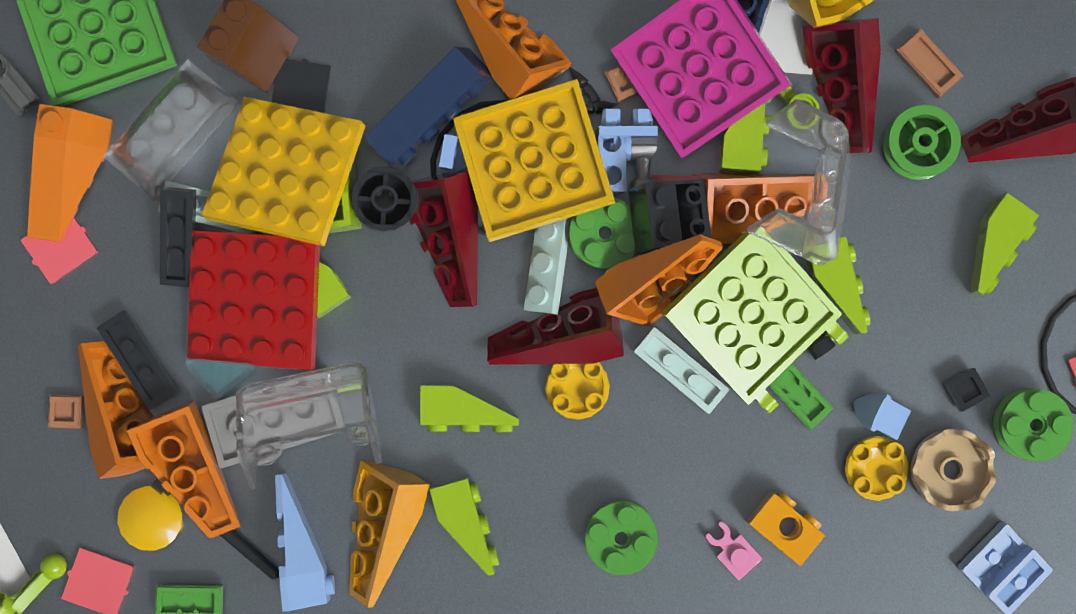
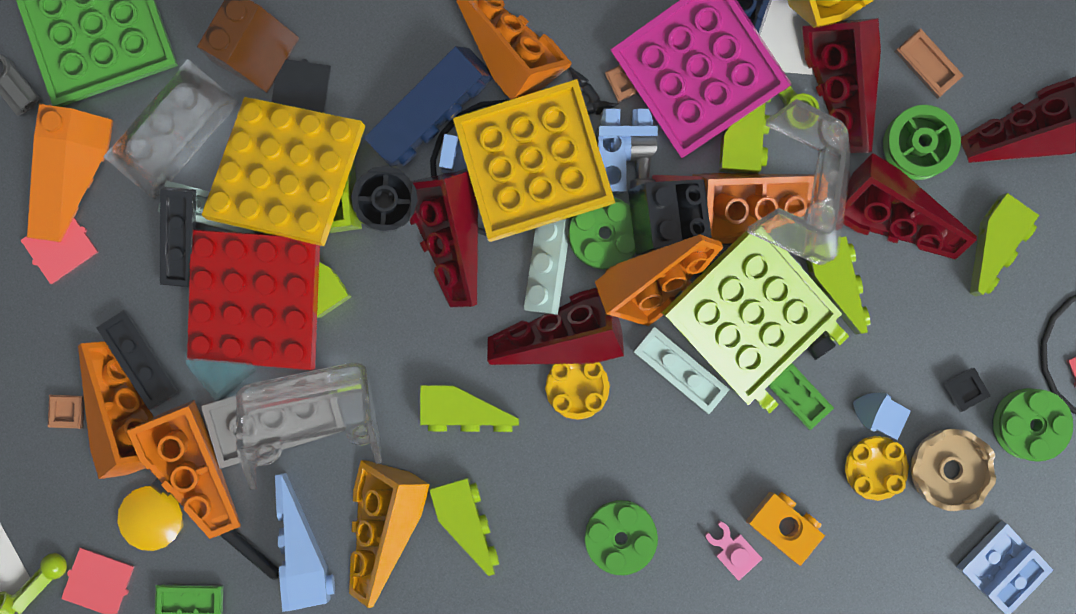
none -> dark red wedge [831,153,977,260]

